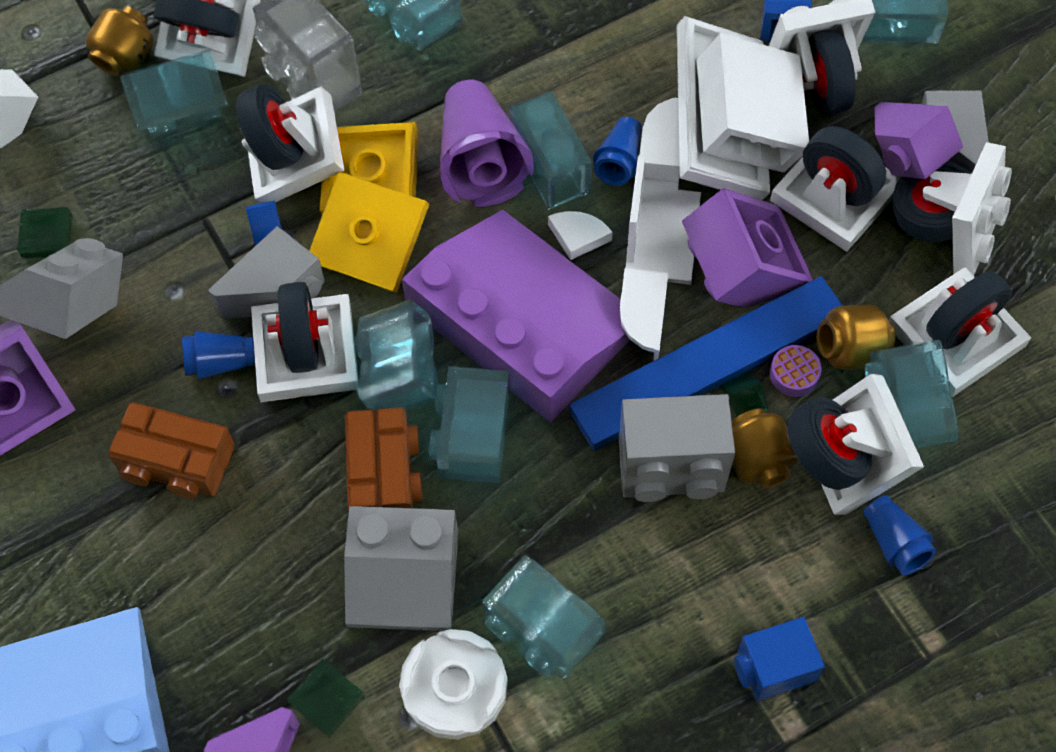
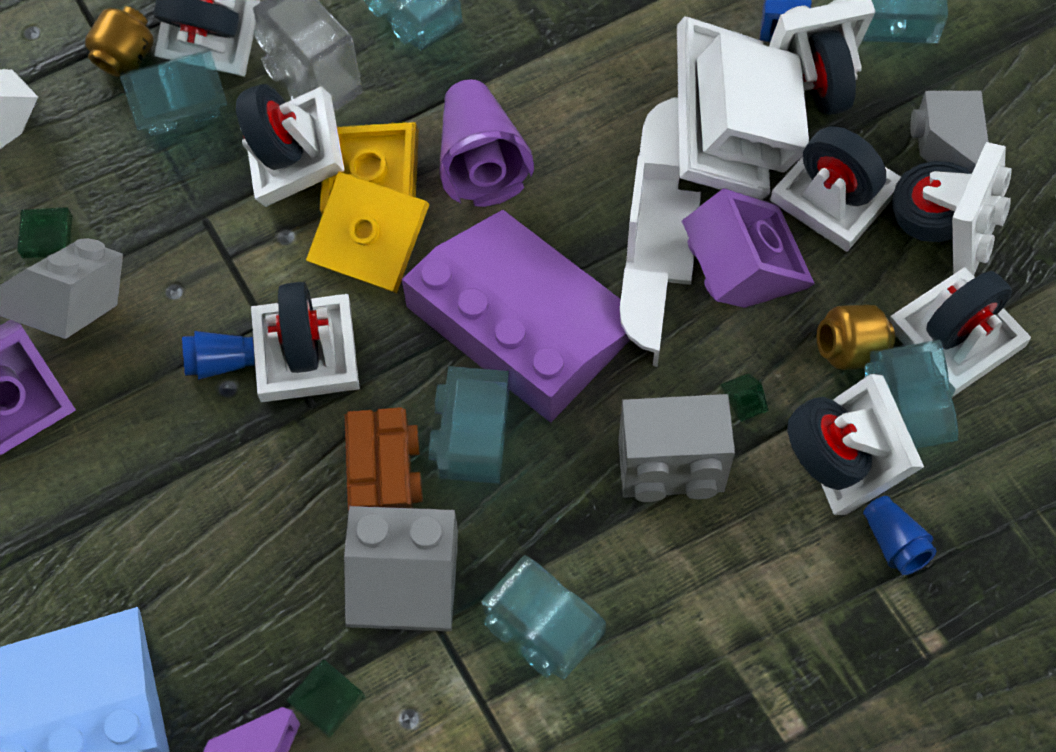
dark orange brick [109,402,234,499] -> none
light grey slope [208,226,325,319] -> none
blue piece [246,201,282,246] -> none
clear light blue brick [355,299,438,412] -> none
white tile [399,629,508,740] -> none
clear light blue brick [509,91,592,209] -> none
white tile [548,211,612,260] -> none
blue tile [569,276,843,451] -> none
blue cone [593,117,643,185] -> none
pearl gold head [731,408,798,488] -> none
blue brick [734,617,825,701] -> none
tile [770,345,822,397] -> none
medium lavender slope [875,102,963,179] -> none

